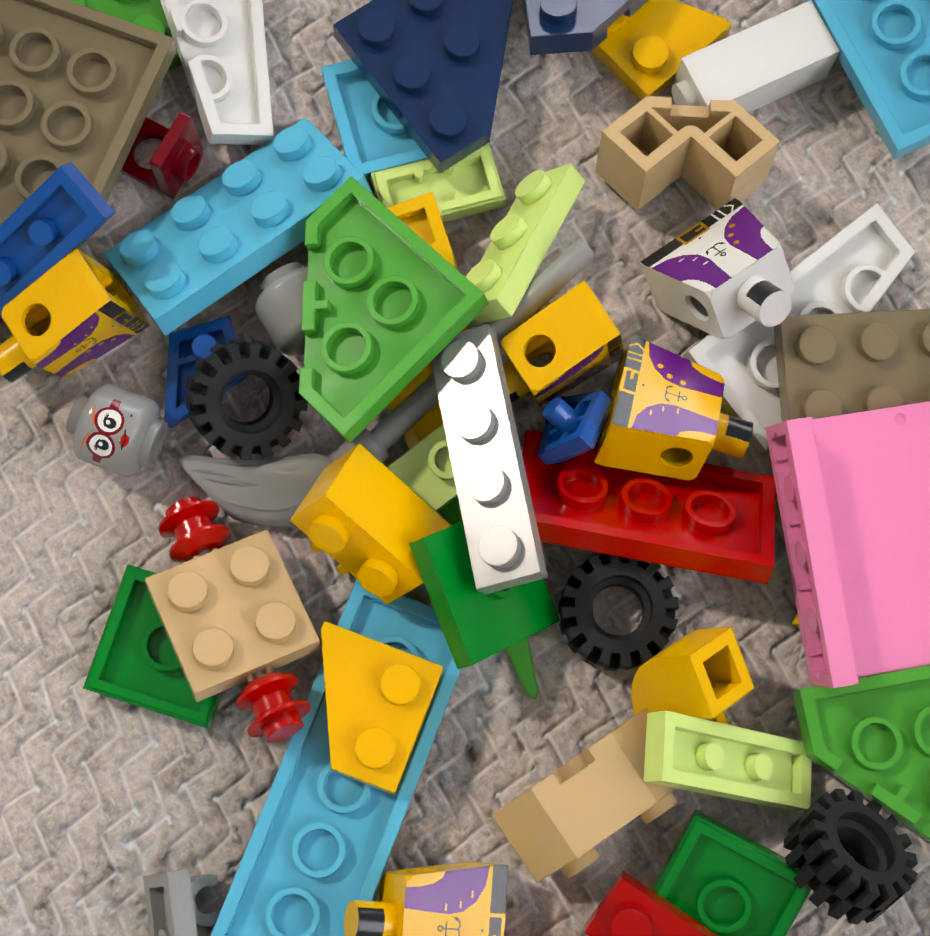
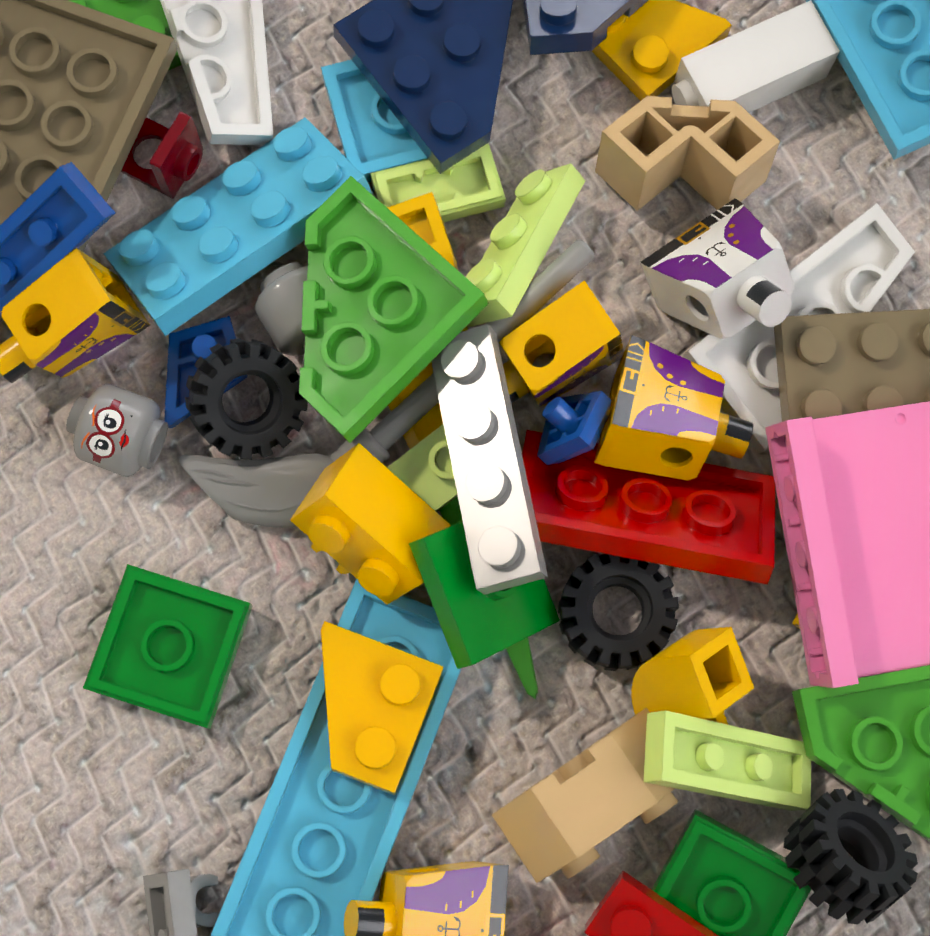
tan plate [145,497,320,743] -> none

